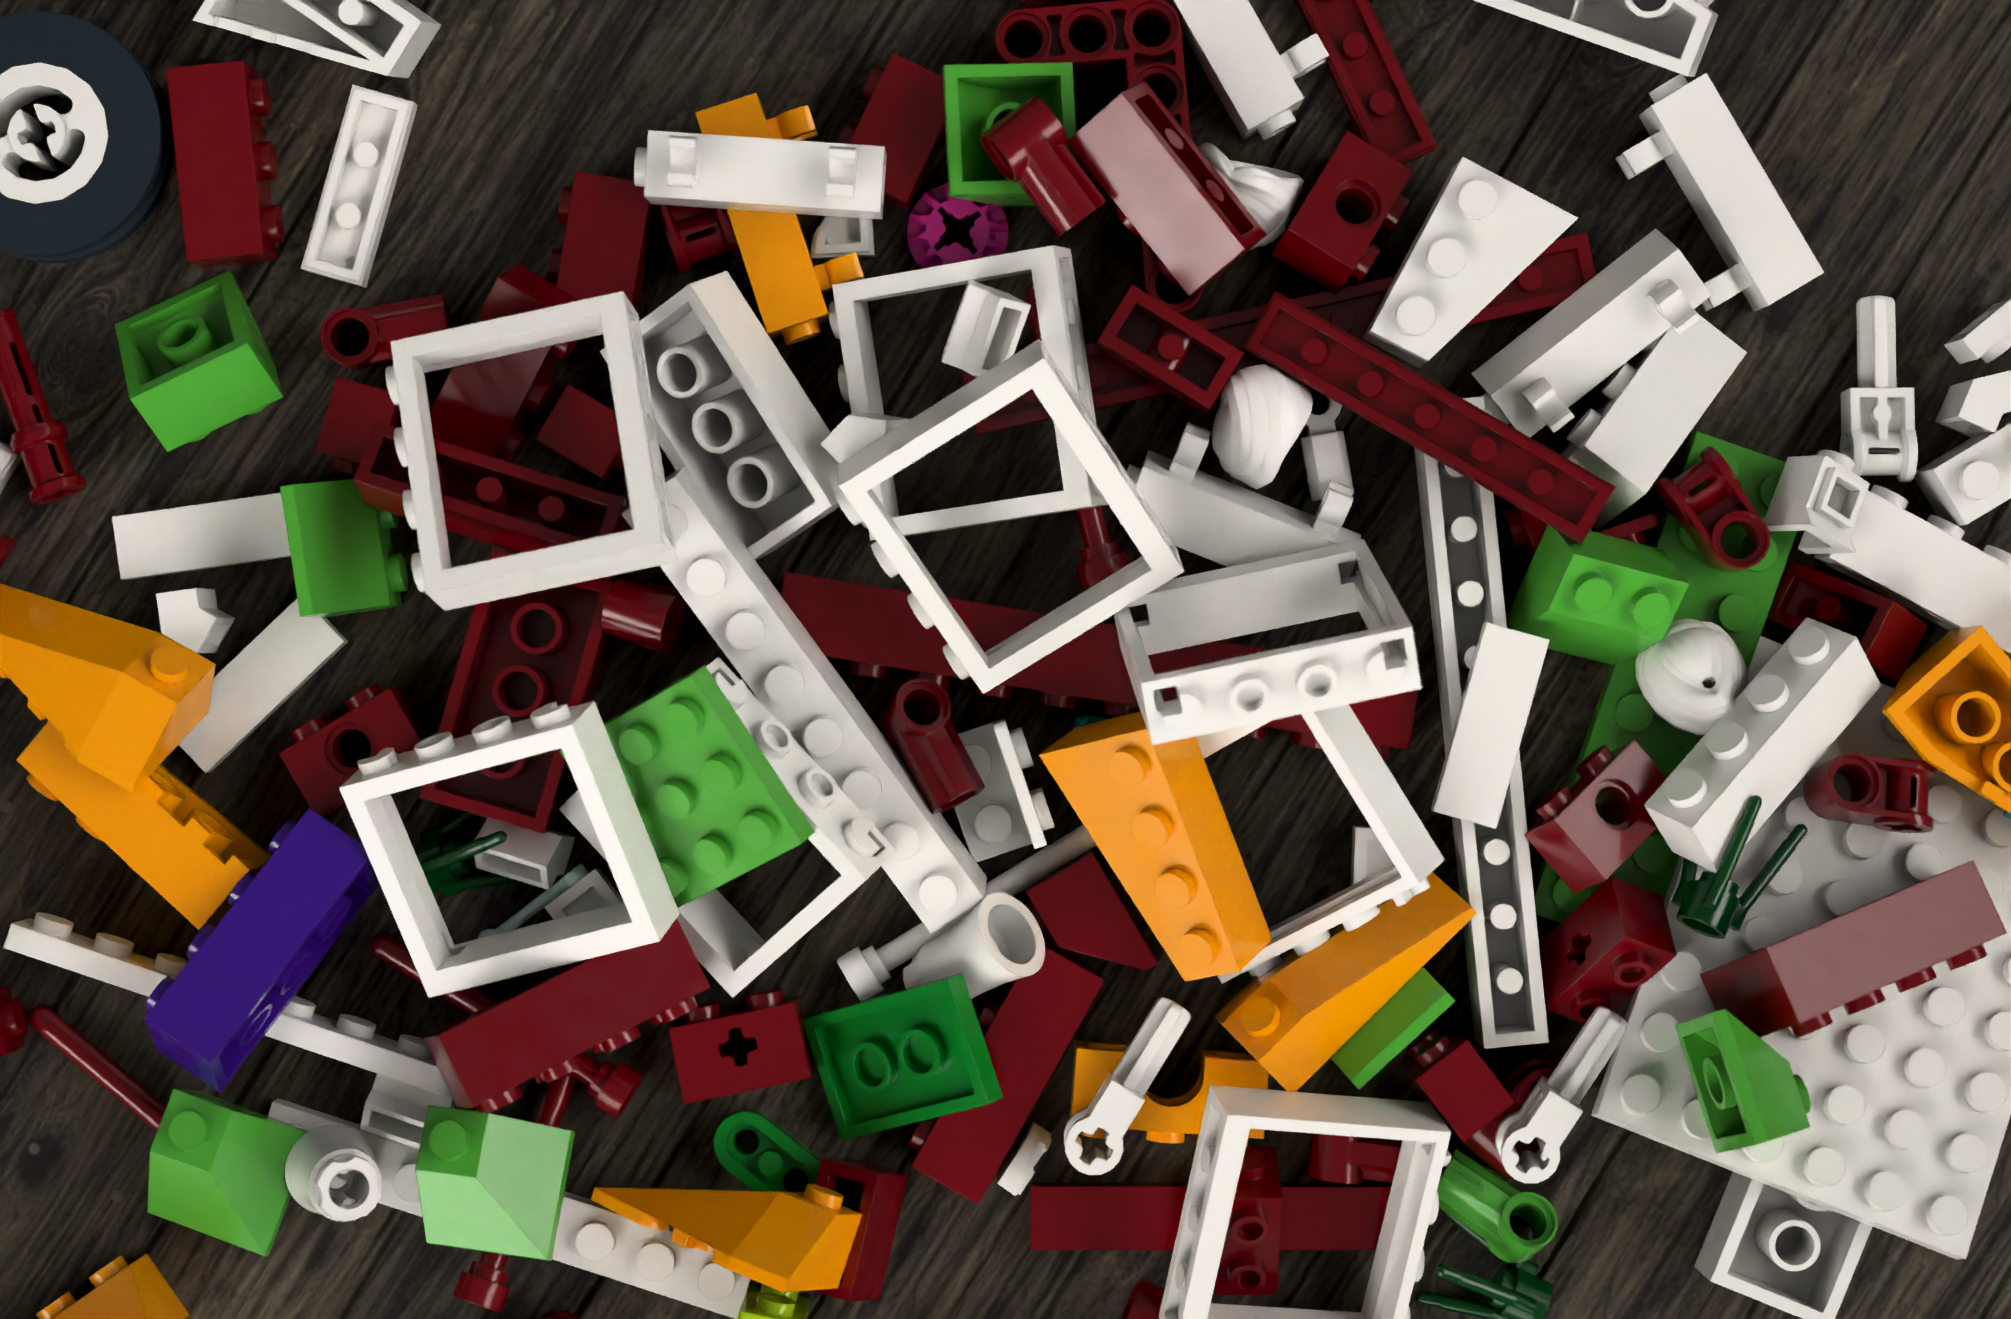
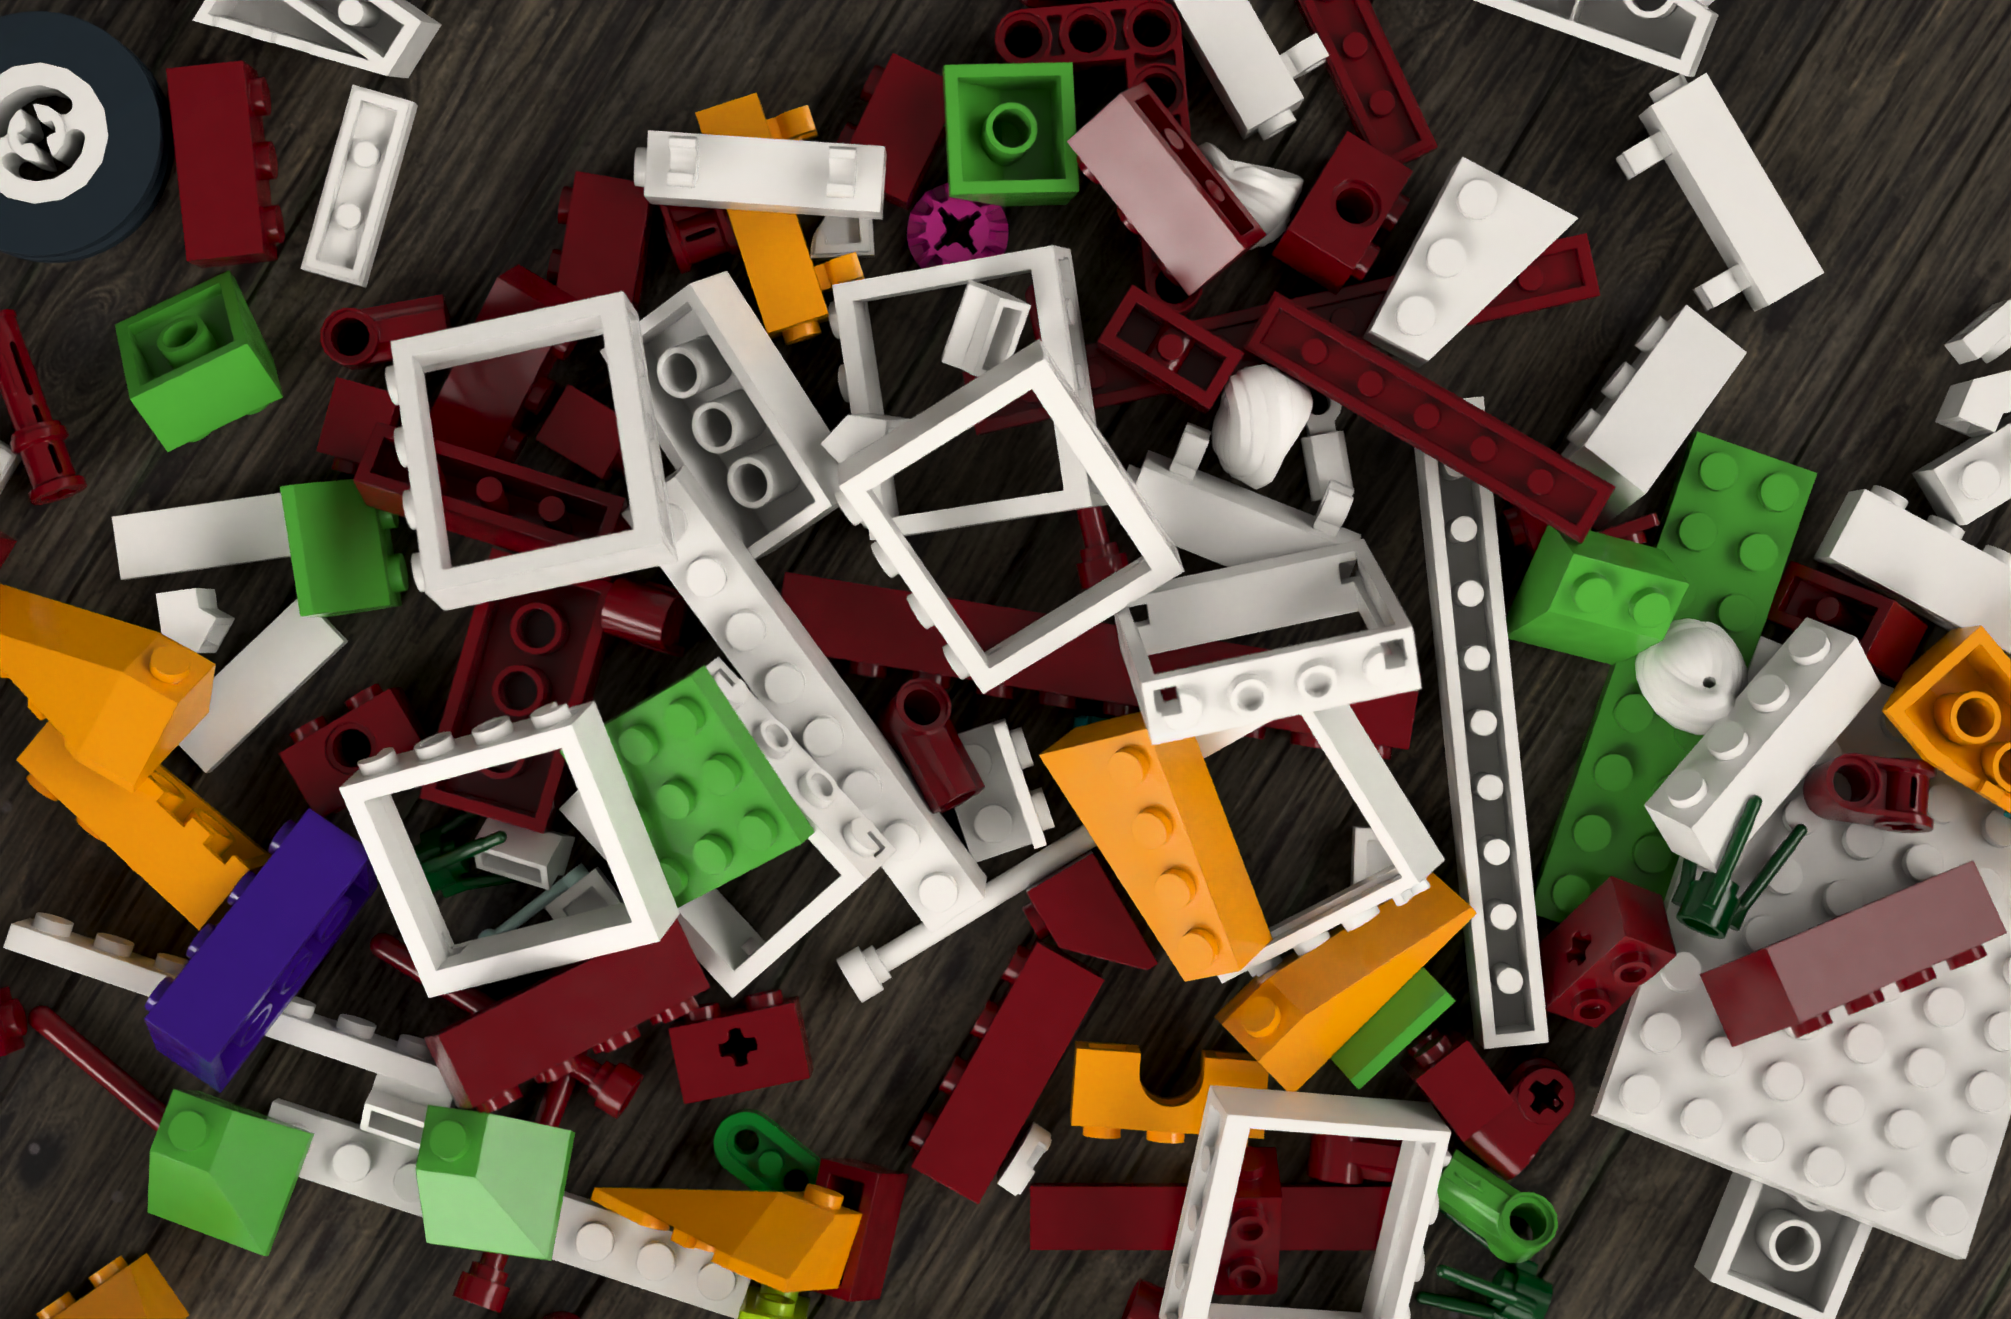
white plant [285,1125,382,1222] -> none
green plate [802,973,1003,1141] -> none
white plant [903,892,1045,999] -> none
dark red piece [980,96,1106,237] -> none
white connector [1064,997,1191,1175] -> none
white tile [1431,622,1550,829] -> none
white brick [1471,228,1712,437] -> none
white connector [1495,1006,1627,1184] -> none
dark red brick [1524,740,1667,894] -> none
dark red piece [1655,446,1770,572] -> none
bright green slope [1675,1009,1811,1153] -> none
white window [1764,450,1870,554] -> none
white connector [1839,295,1918,482] -> none

